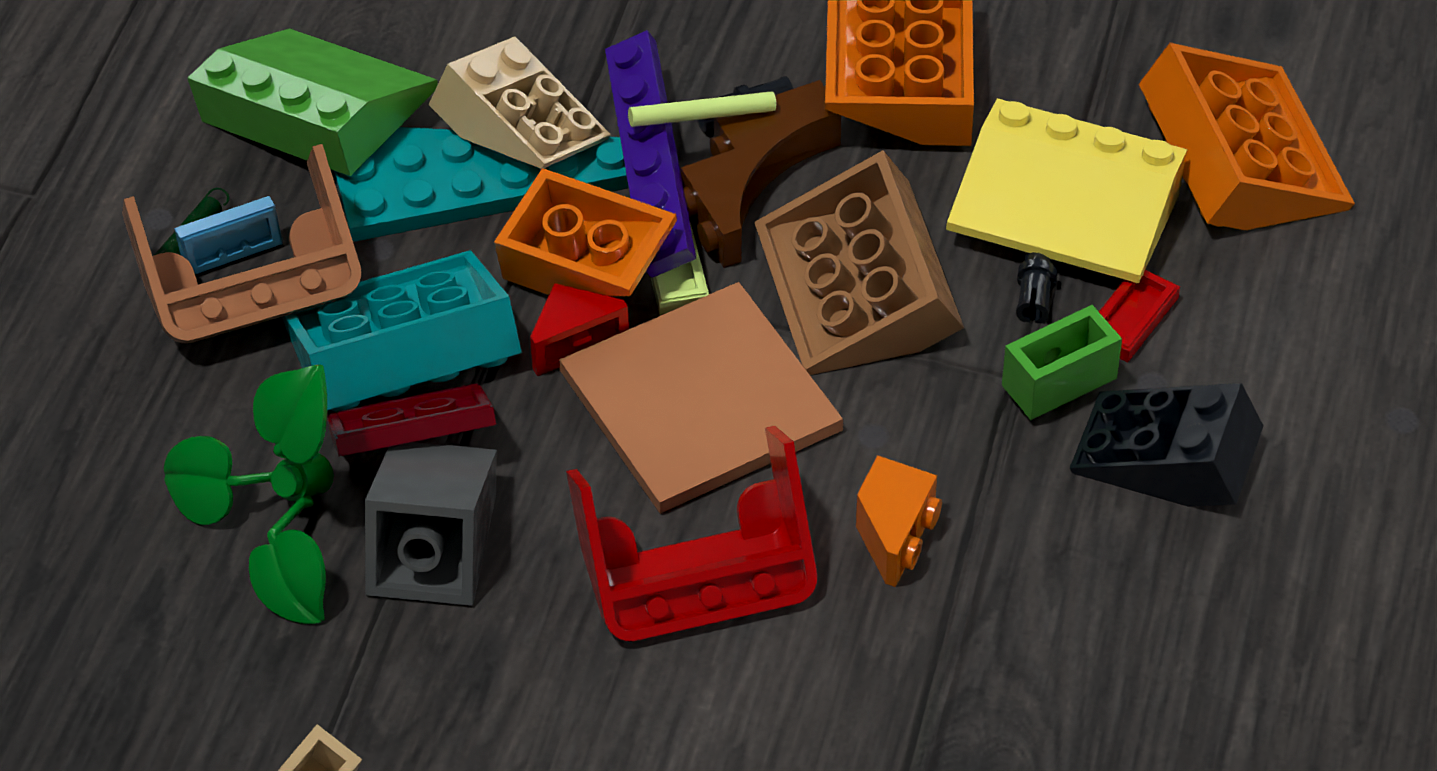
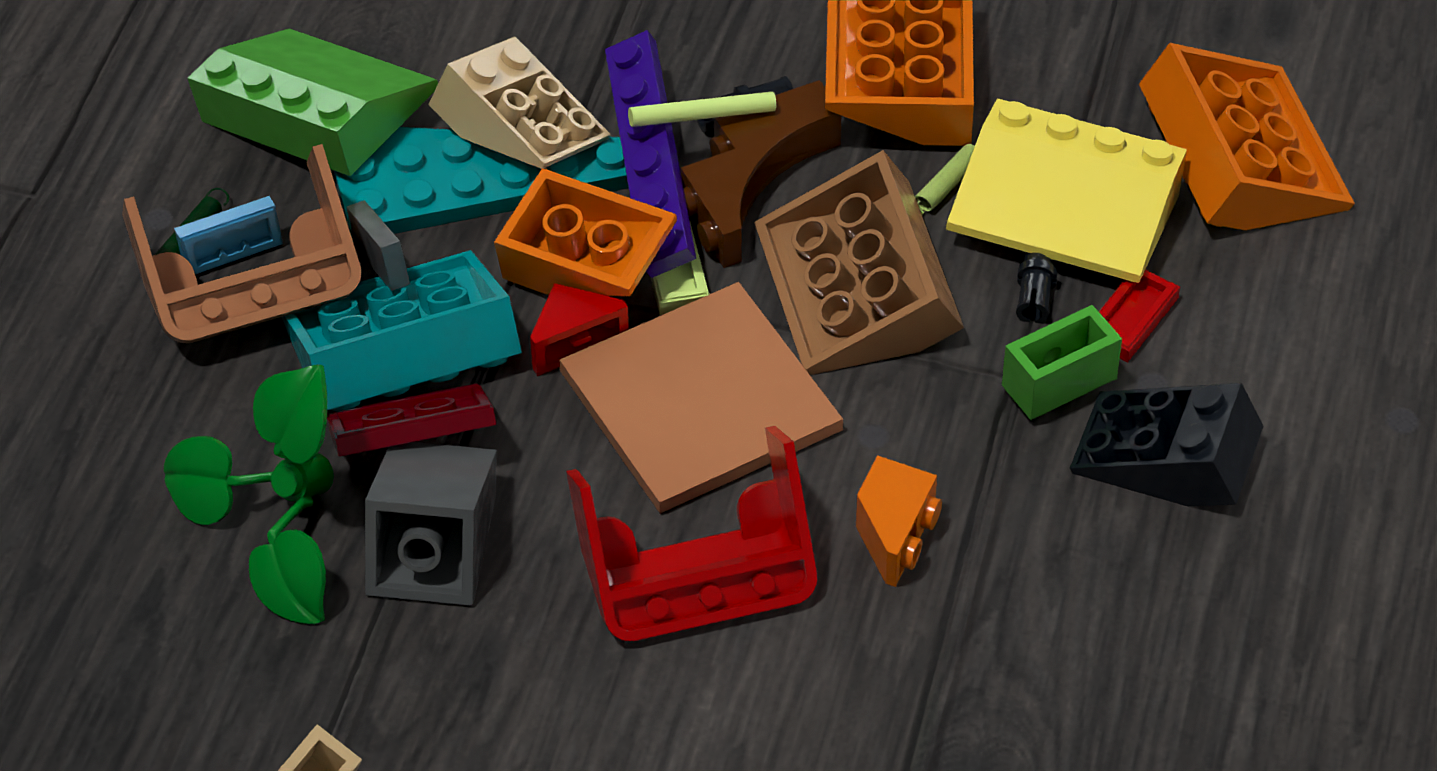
none -> flat silver tile [346,200,410,291]
none -> yellowish green piece [915,144,975,215]

